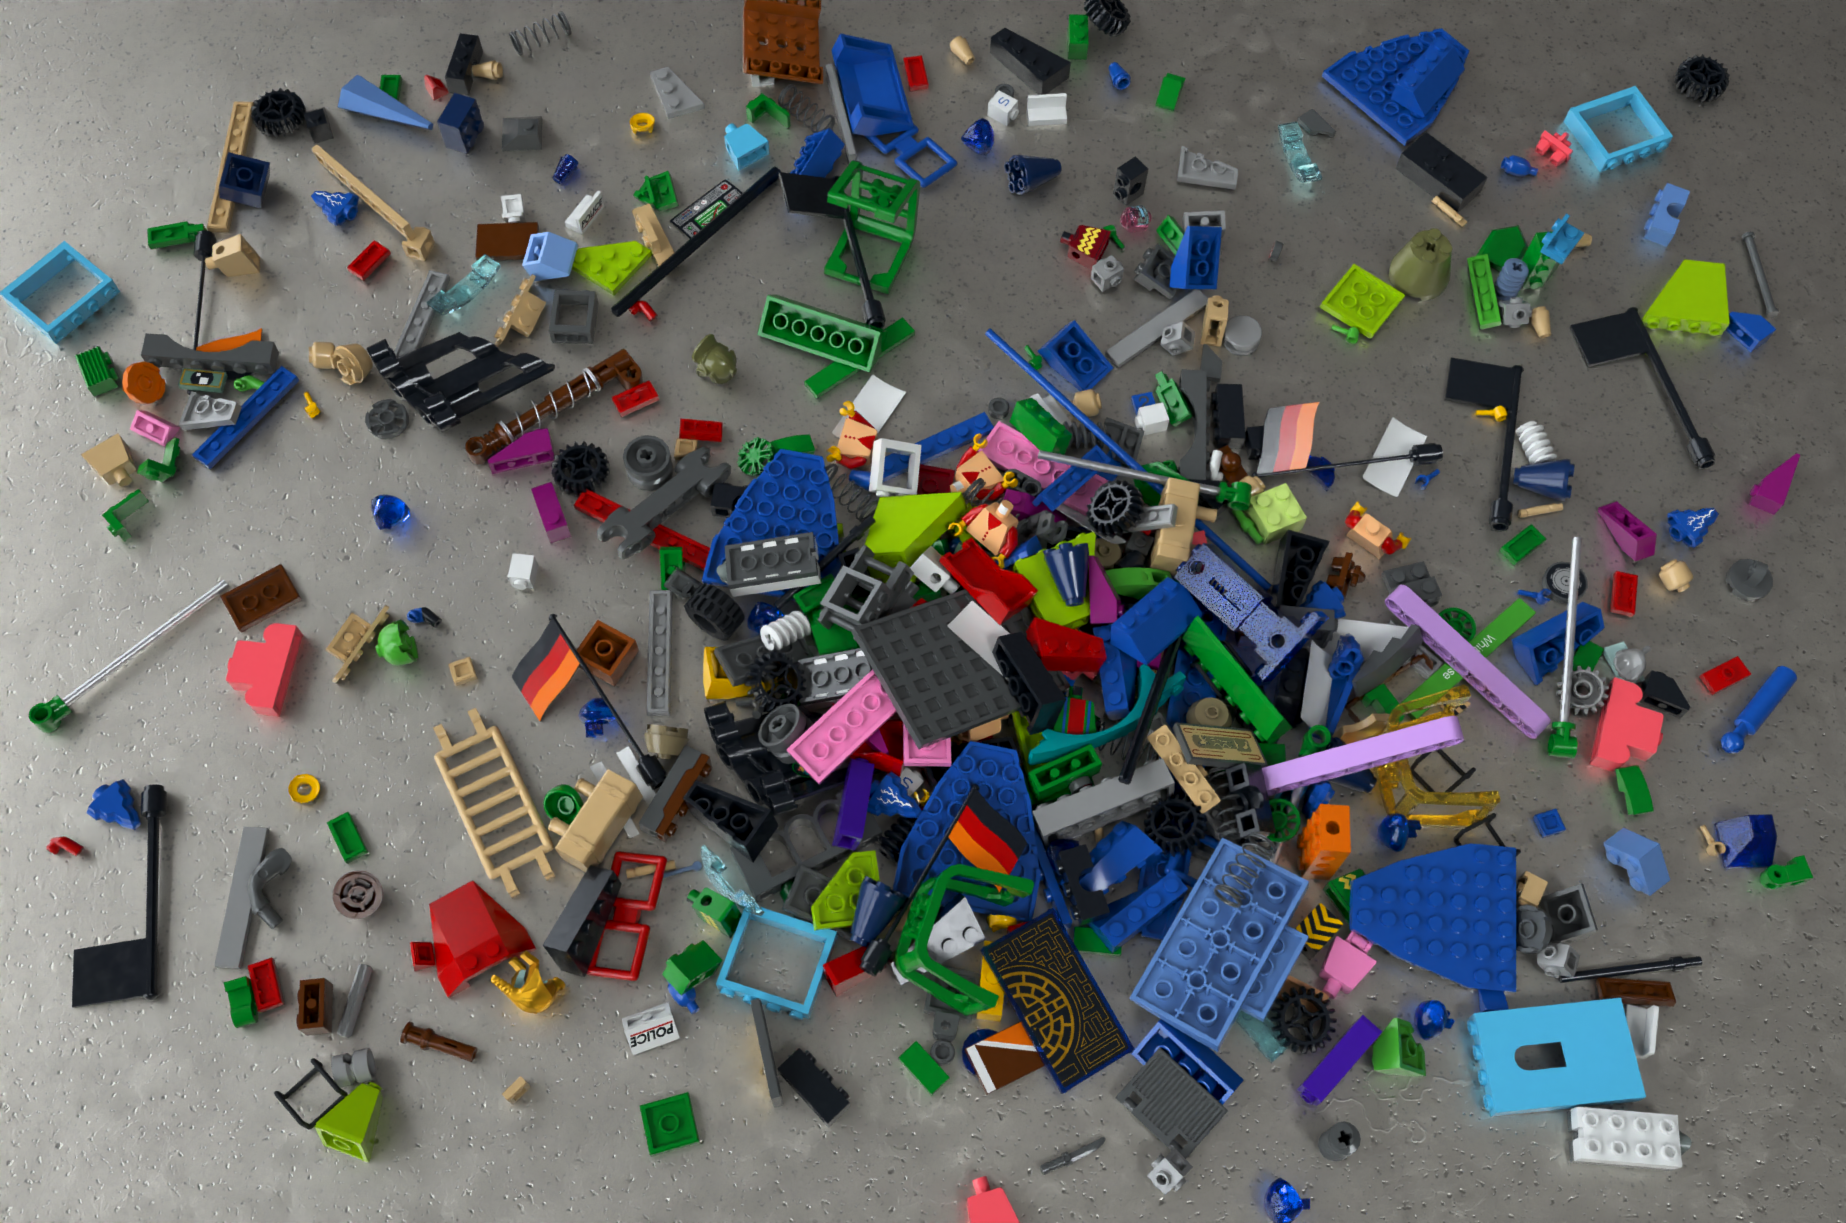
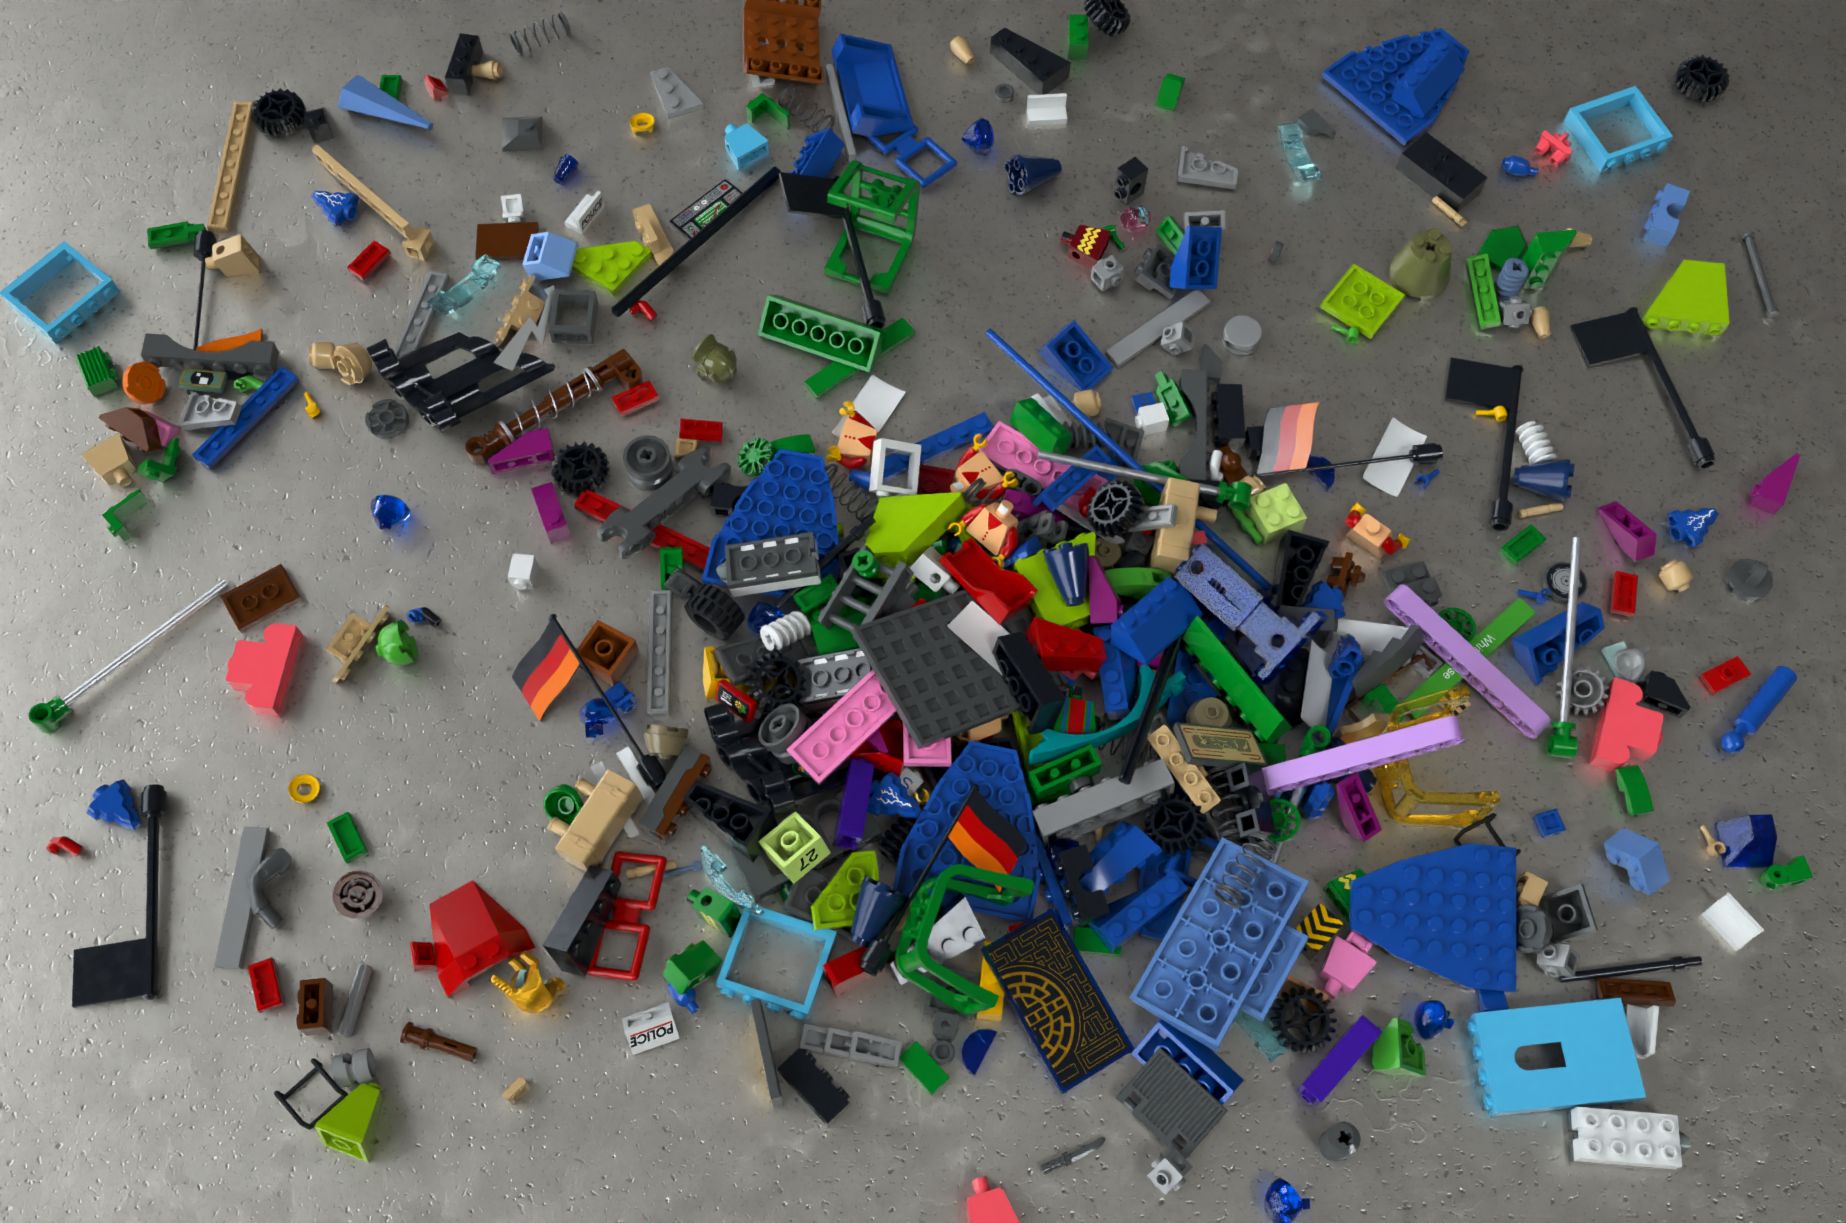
dark blue brick [219,152,270,208] -> none
green leg [224,976,258,1028] -> none
tan bar [433,708,555,898] -> none
dark blue brick [437,93,484,154] -> none
tan tile [448,657,478,686] -> none
green slope [633,171,679,211] -> none
green tile [640,1092,700,1156] -> none
dark grey window [820,565,893,626] -> none
red tile [903,55,929,91] -> none
tile [964,1019,1050,1095] -> none
yellow piece [986,914,1017,932] -> none
white brick [987,91,1019,126] -> none
dark grey tile [988,398,1009,419] -> none
green hand [1024,345,1042,370] -> none
blue cone [1108,62,1131,90] -> none
tan torso [1200,295,1229,347] -> none
orange brick [1297,804,1351,880] -> none
clear blue piece [1378,813,1422,852] -> none
black piece [1409,749,1476,802] -> none
dark azure bracket [1540,213,1584,264] -> none
green tile [1573,641,1604,672] -> none
blue slope [1726,312,1776,353] -> none
none -> reddish brown slope [98,407,162,454]
none -> white sticker [493,285,554,371]
none -> blue bracket [604,681,637,717]
none -> tile [715,679,757,723]
none -> yellowish green brick [758,811,831,883]
none -> light grey slope [798,1024,902,1067]
none -> green wheel [852,550,880,578]
none -> red arm [1078,487,1096,518]
none -> magenta slope [1336,772,1382,842]
none -> white panel [1701,893,1764,951]

